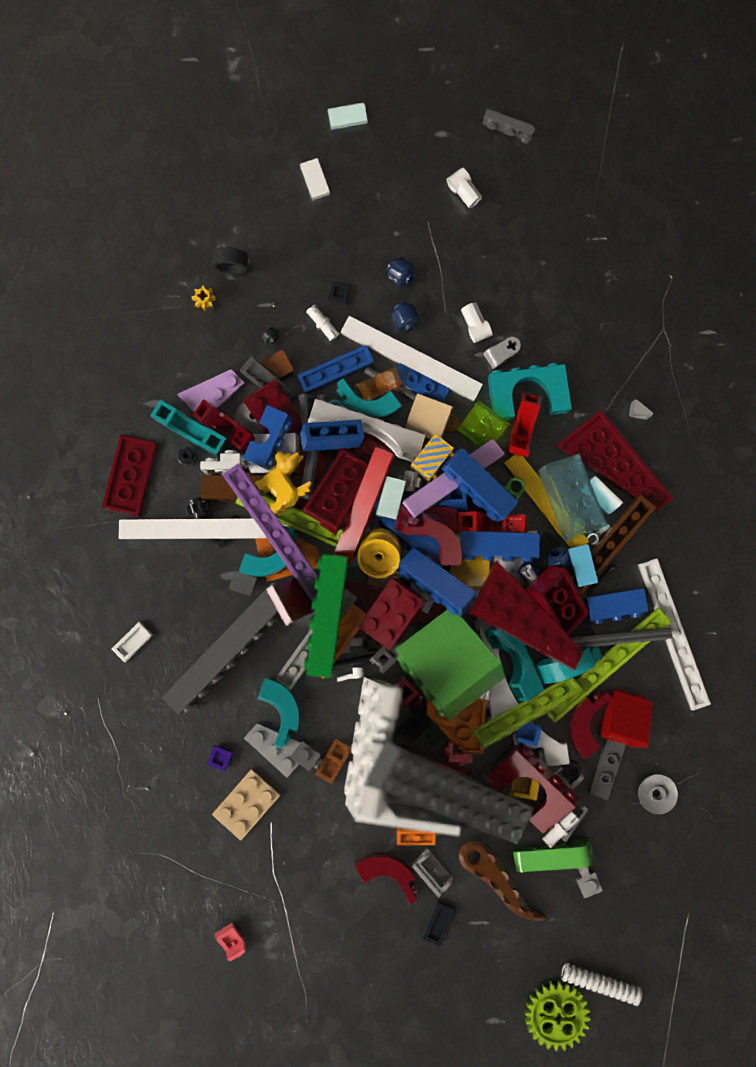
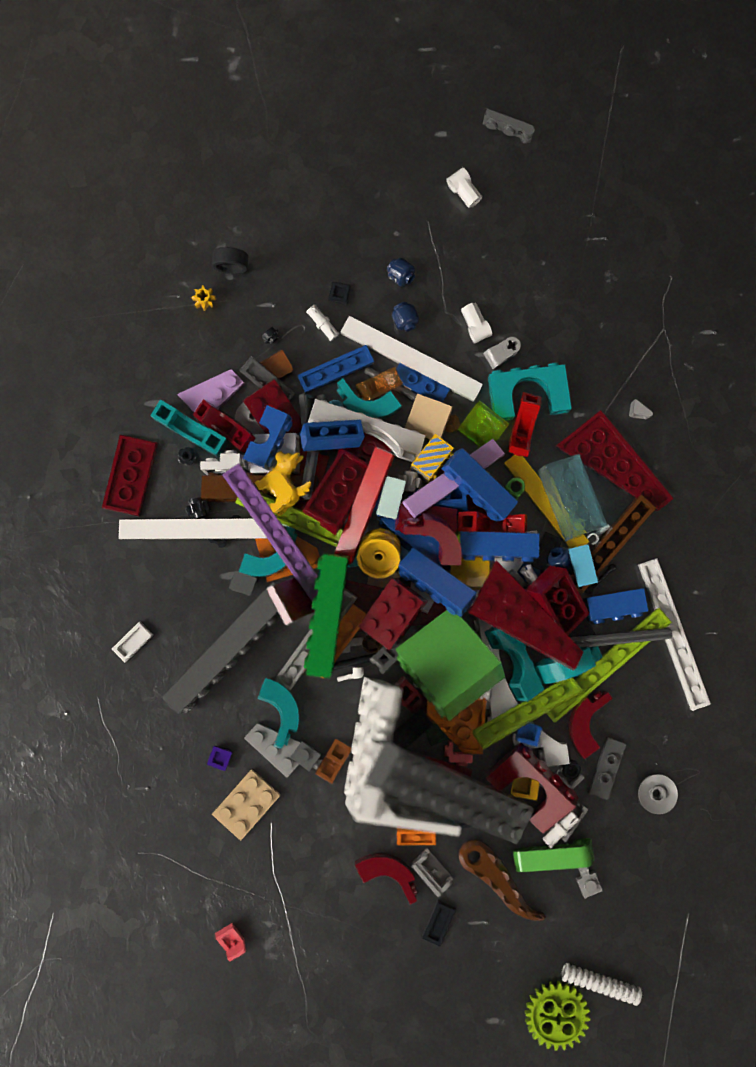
white tile [300,158,330,200] -> none
light aqua tile [328,103,368,130] -> none
white slope [582,476,623,514] -> none
red slope [599,689,653,748] -> none

